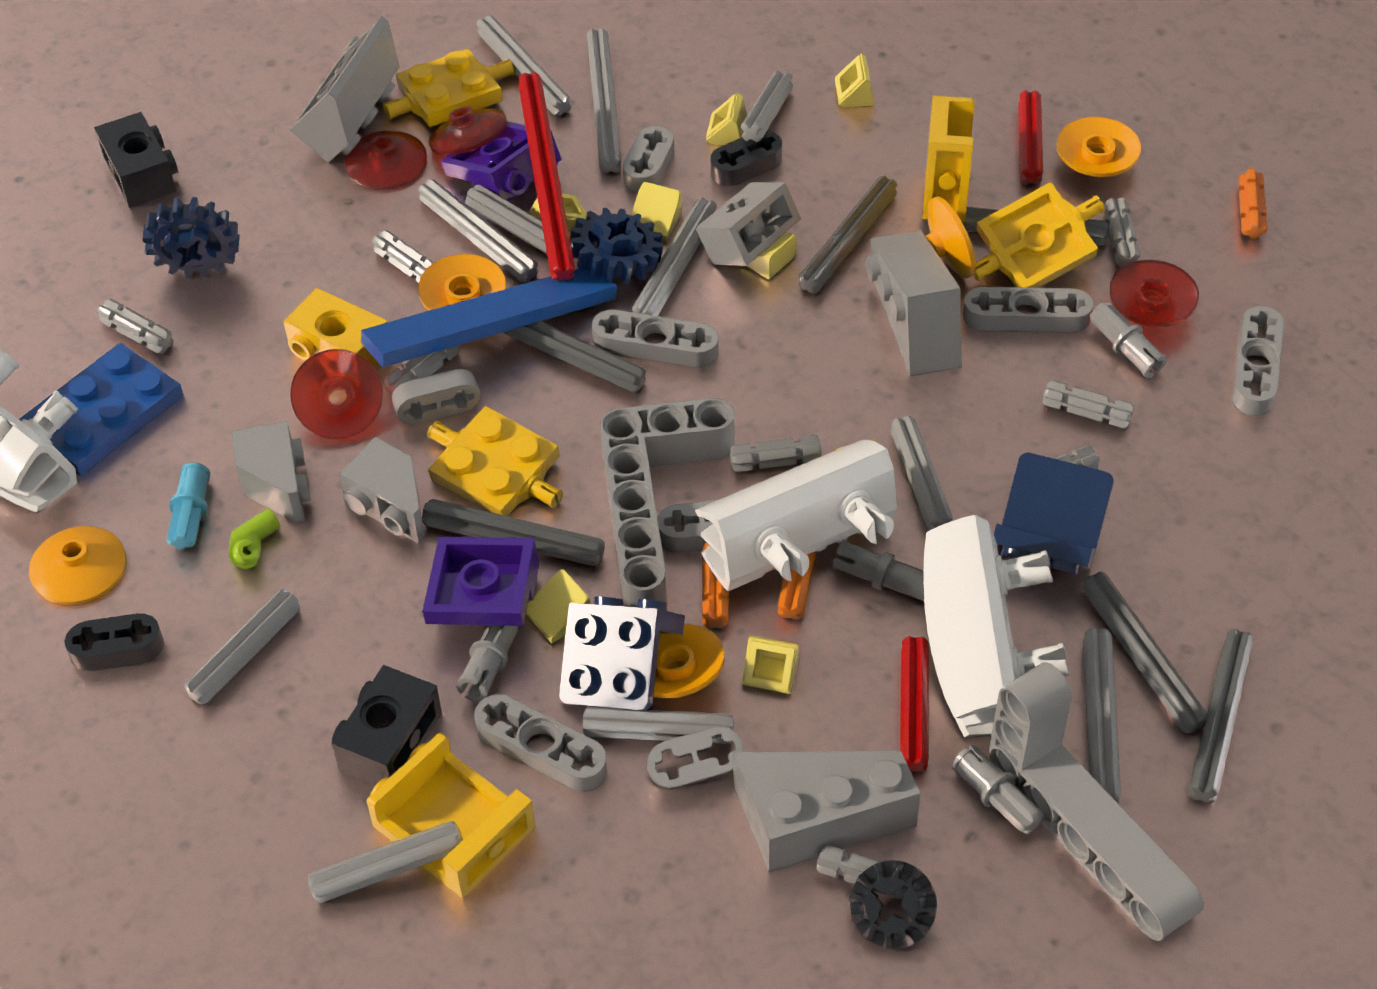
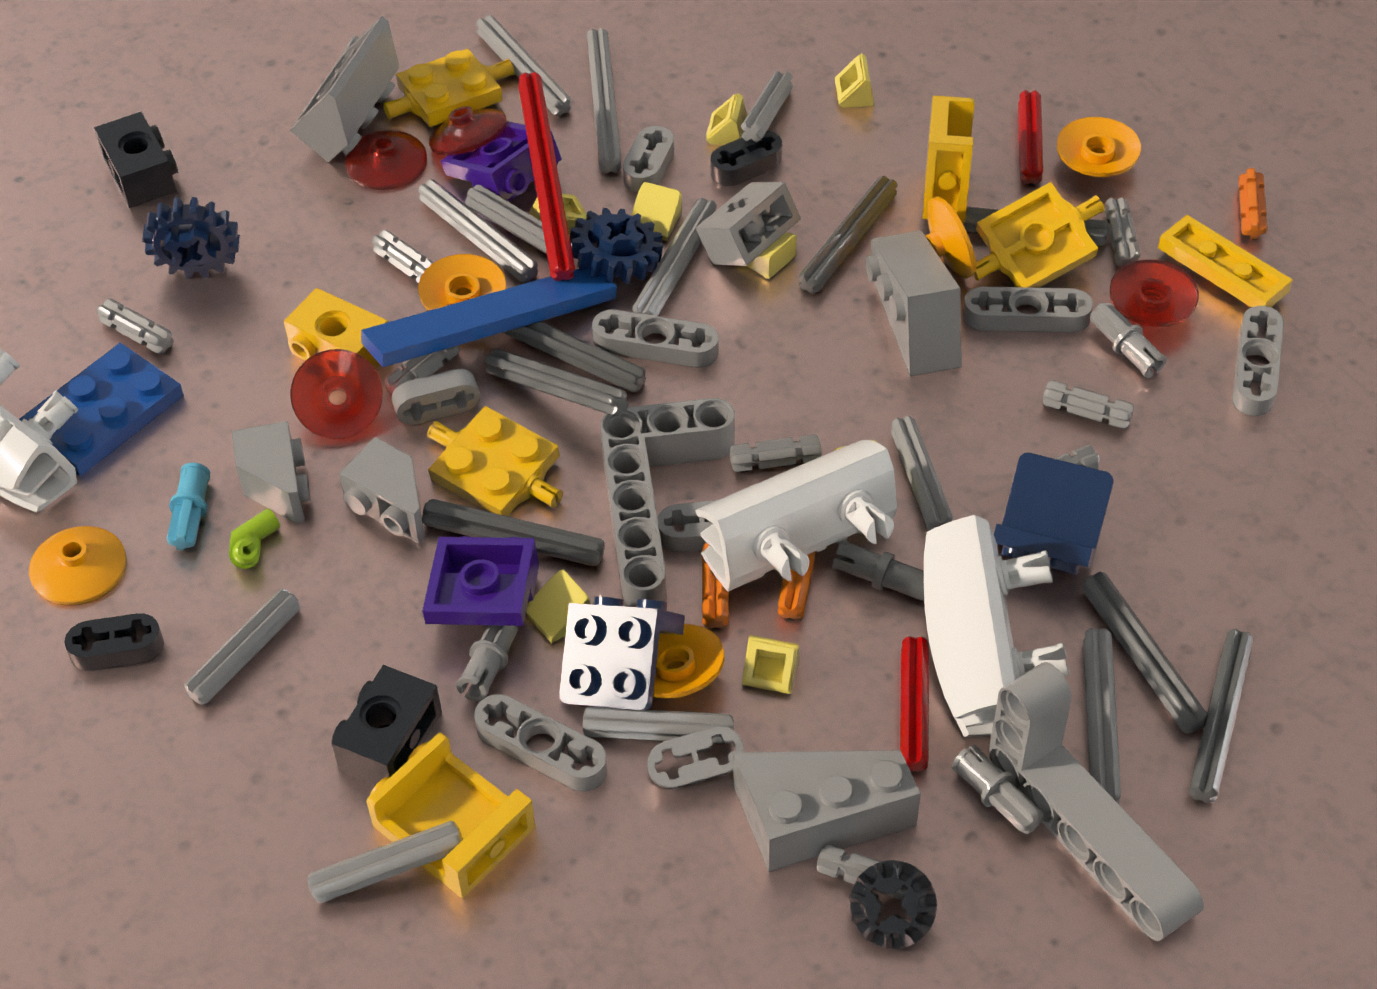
none -> dark grey axle [484,349,629,416]
none -> yellow plate [1158,215,1293,307]

